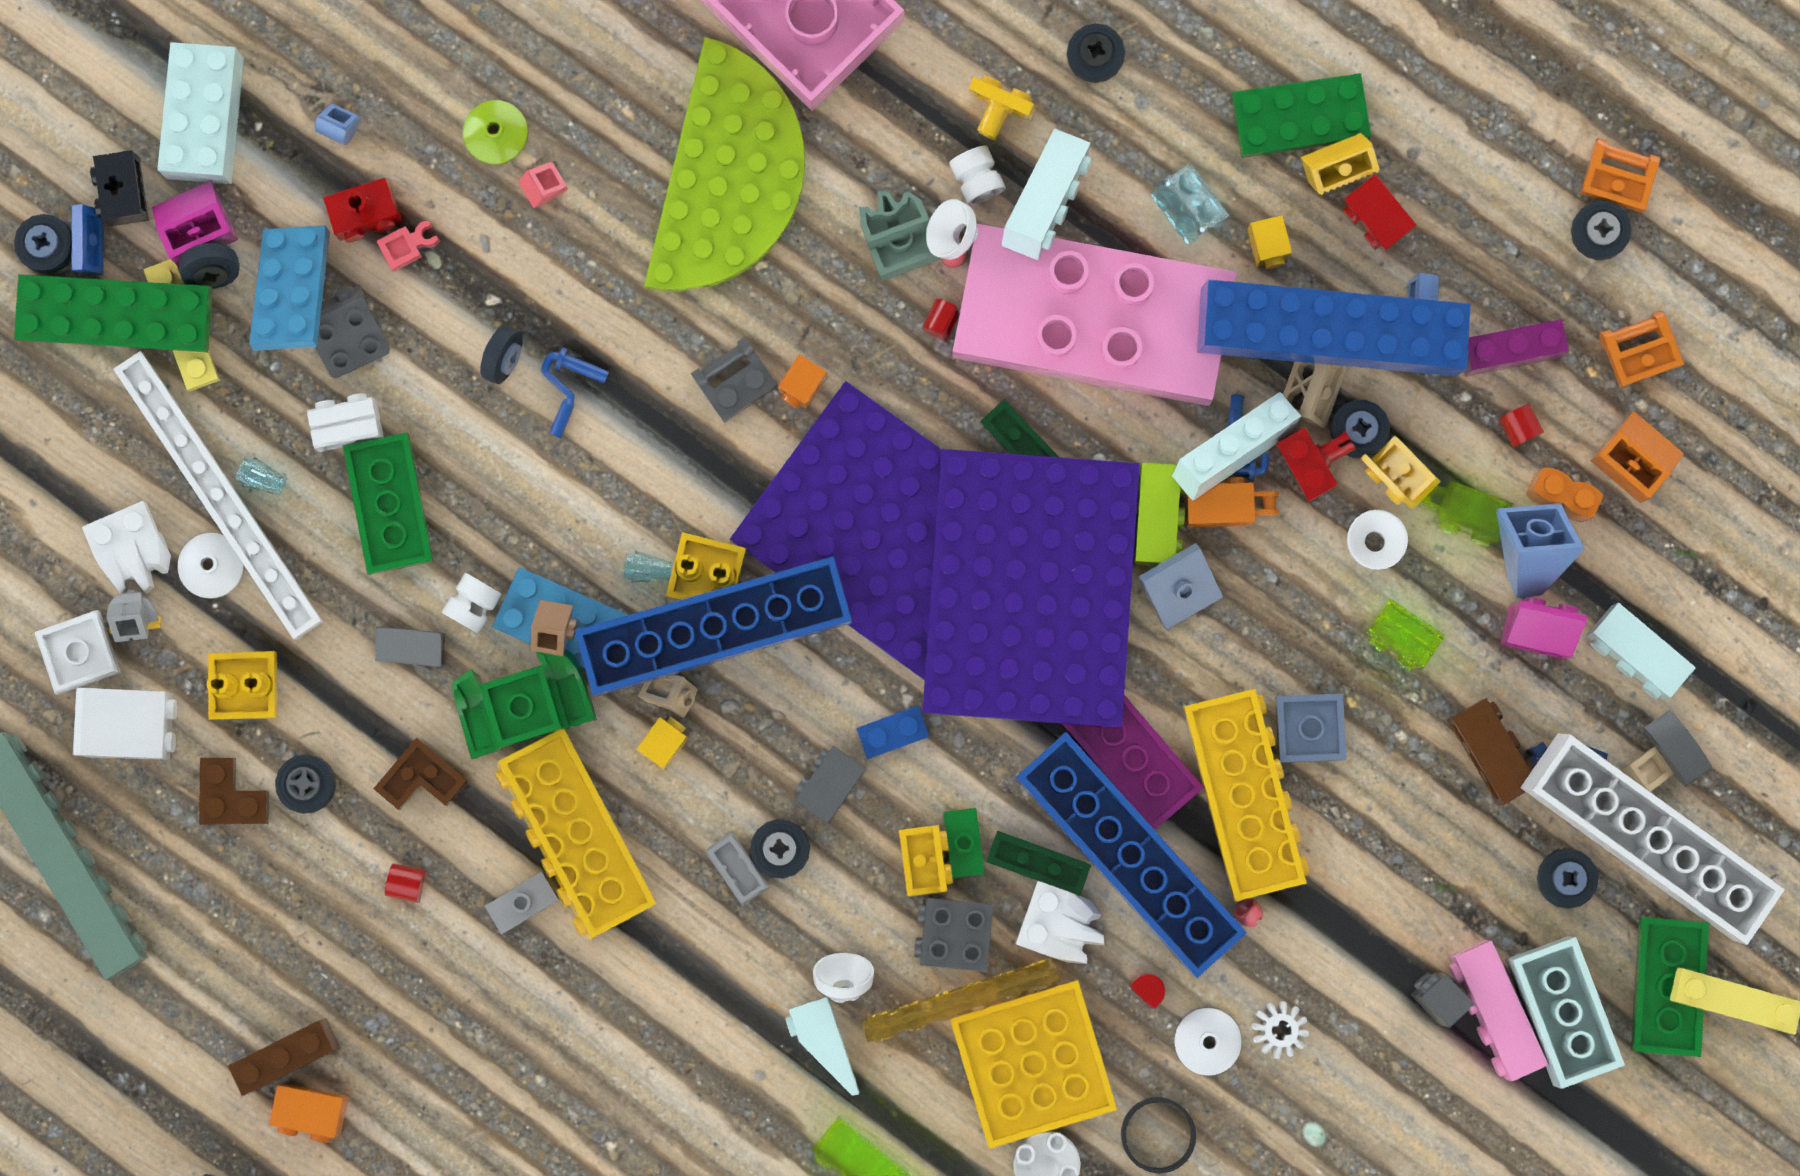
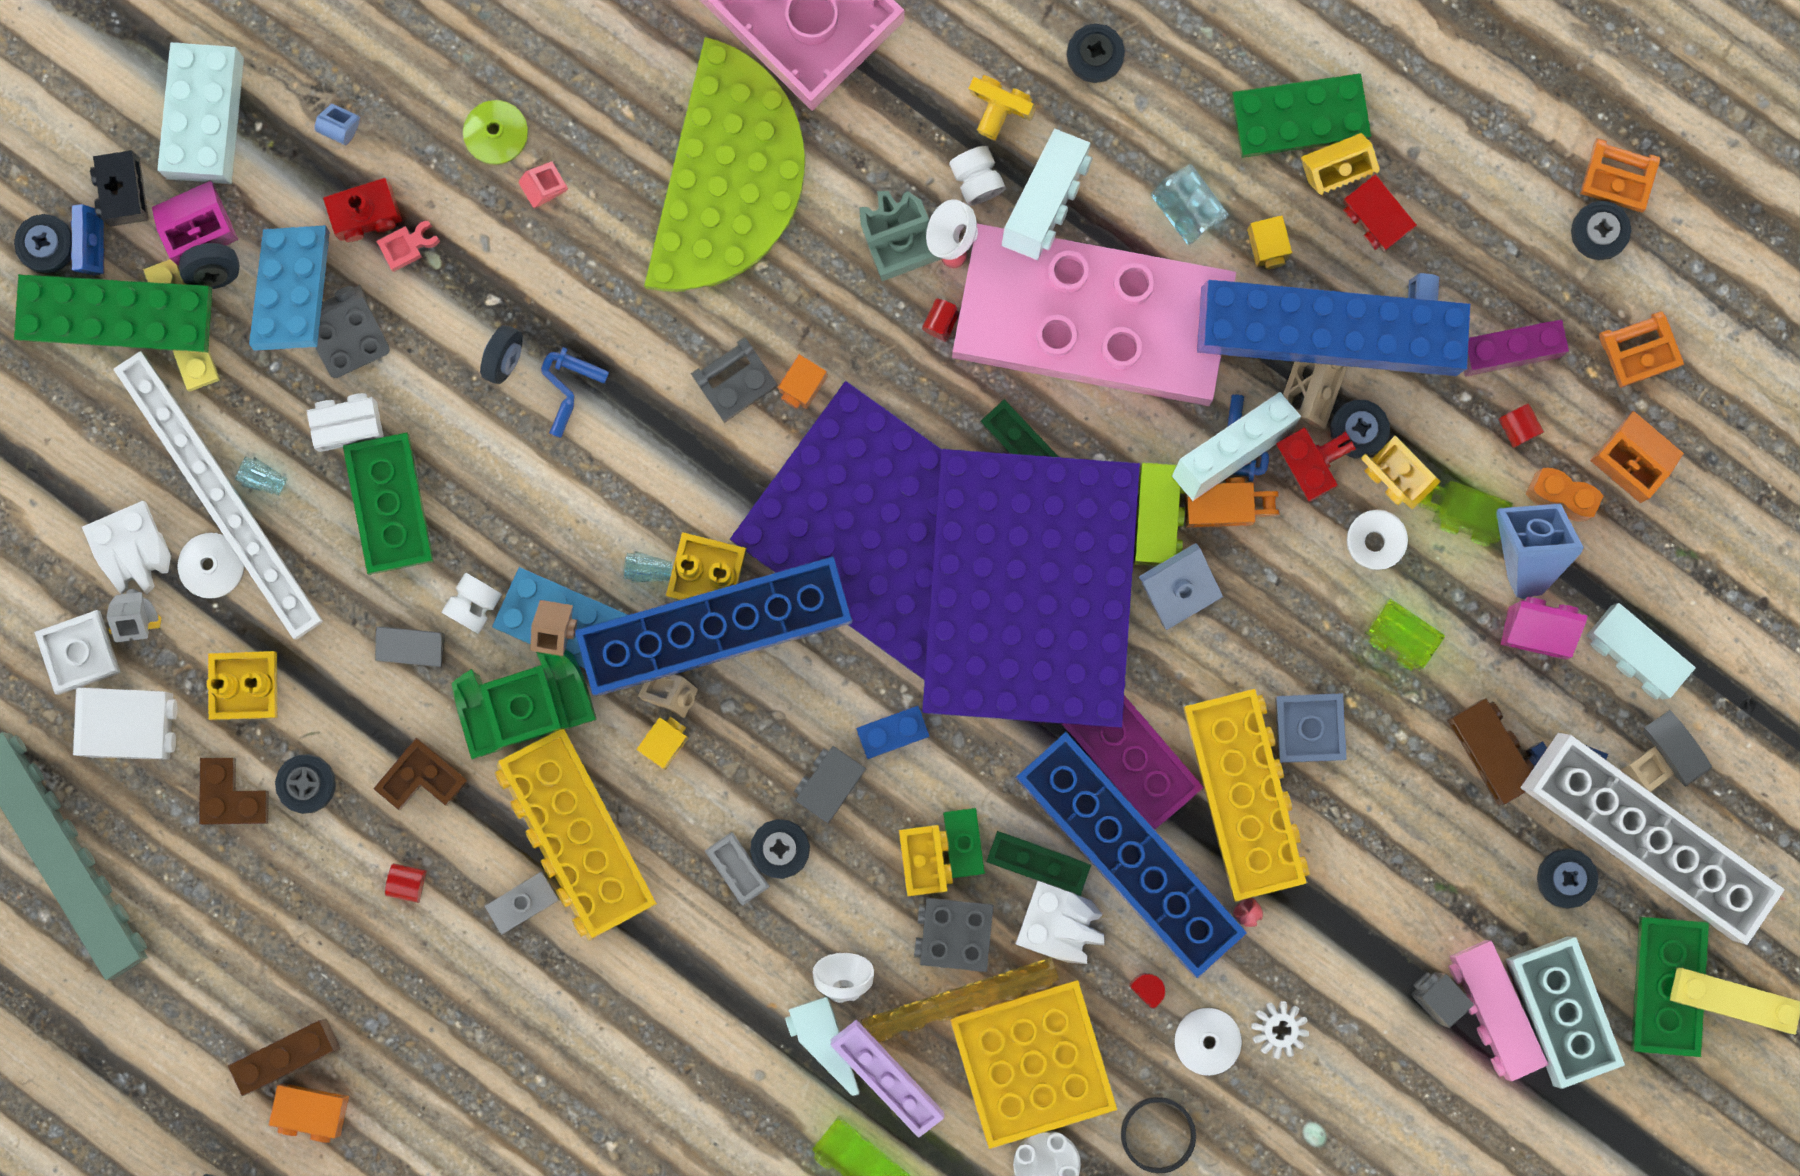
none -> lavender plate [831,1020,944,1138]

